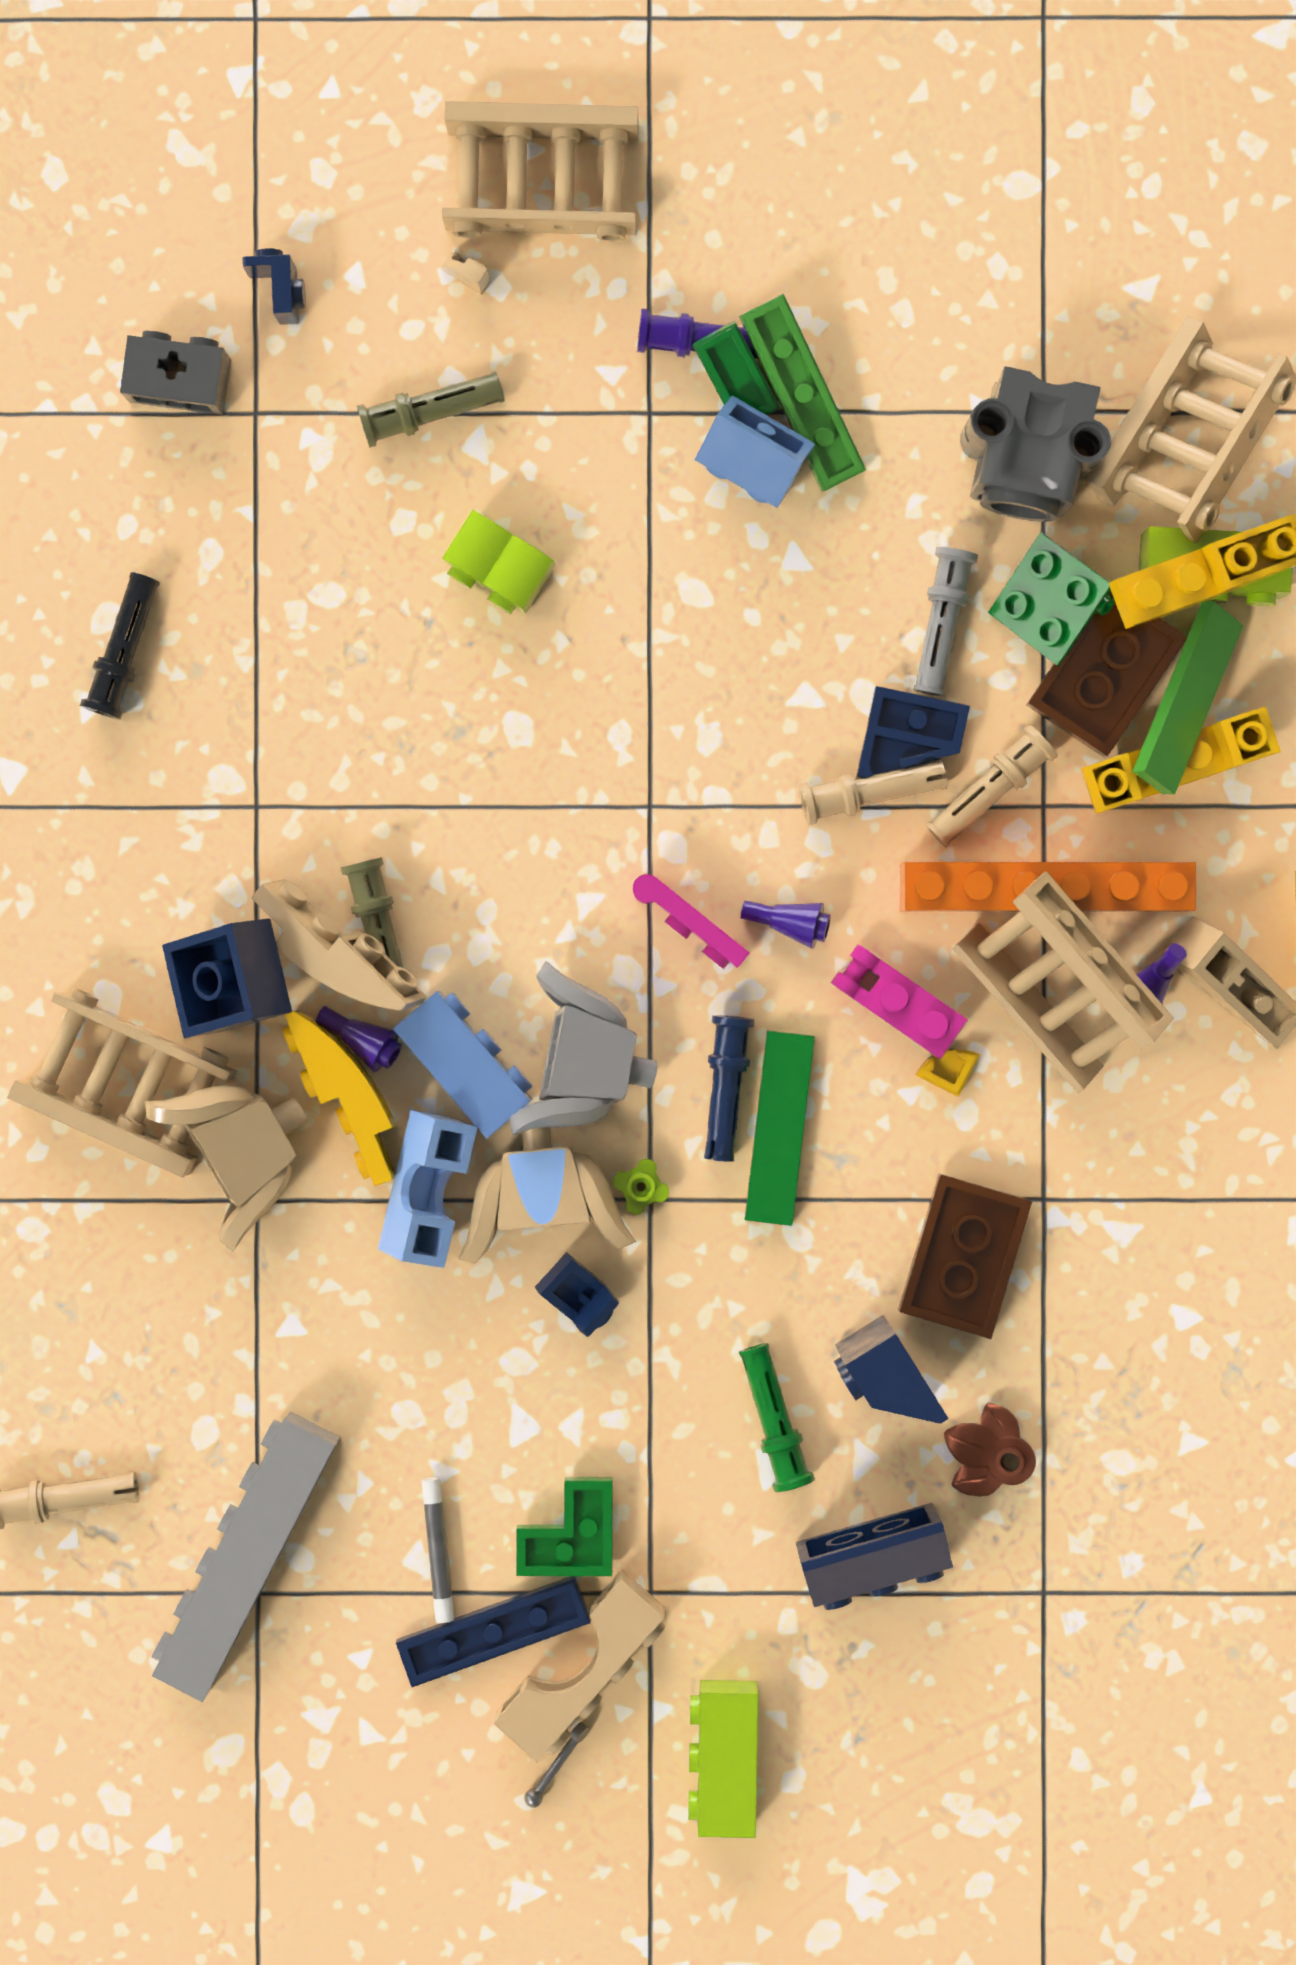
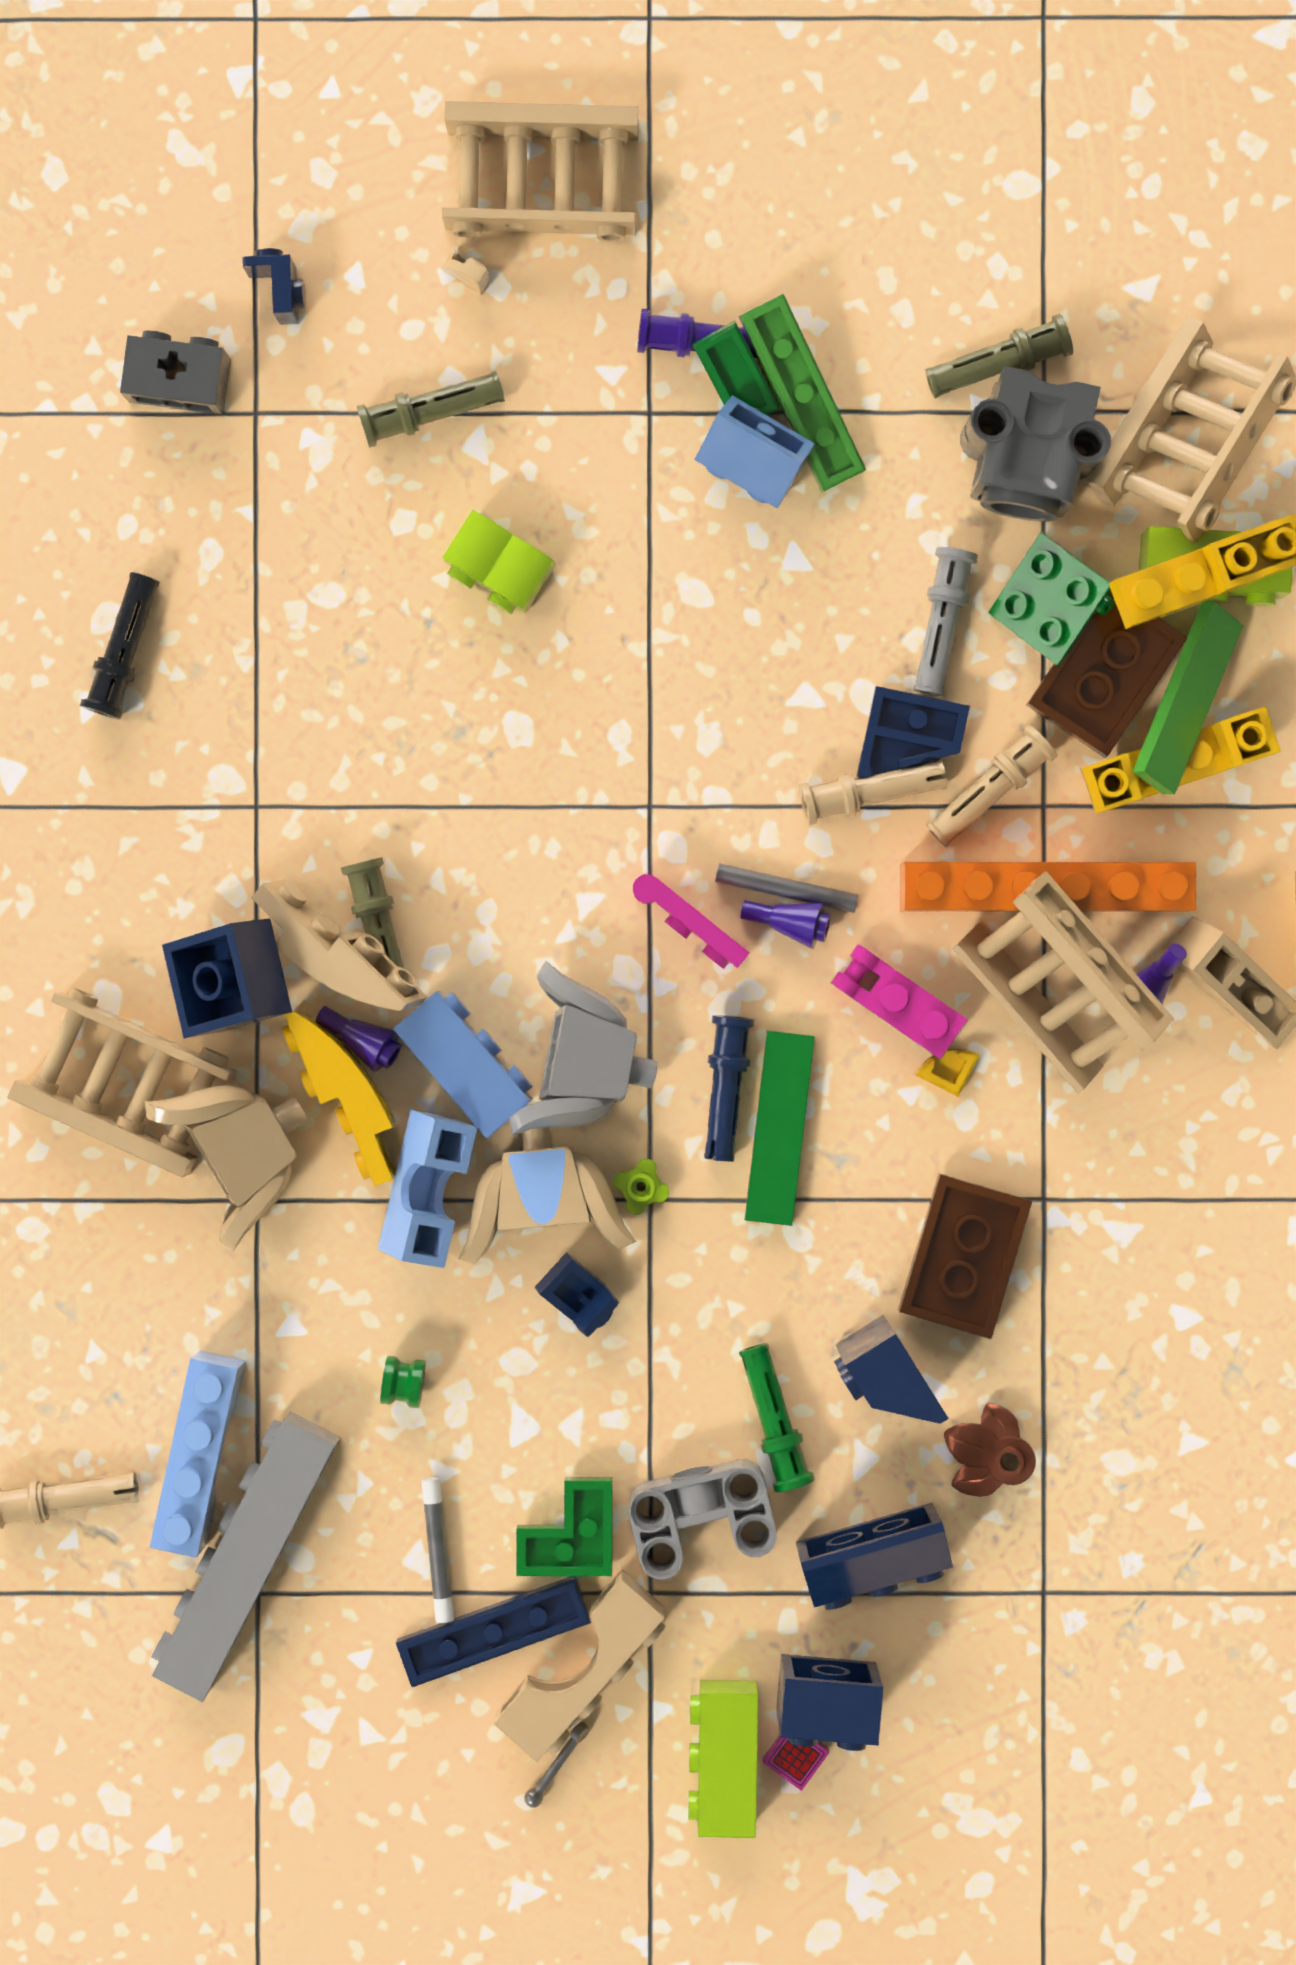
none -> light blue arch [149,1350,246,1558]
none -> green wheel [380,1356,426,1409]
none -> light grey beam [629,1459,777,1580]
none -> flat silver bar [715,863,859,913]
none -> tile [762,1735,830,1791]
none -> dark blue brick [776,1654,883,1751]
none -> olive pin [925,314,1074,398]

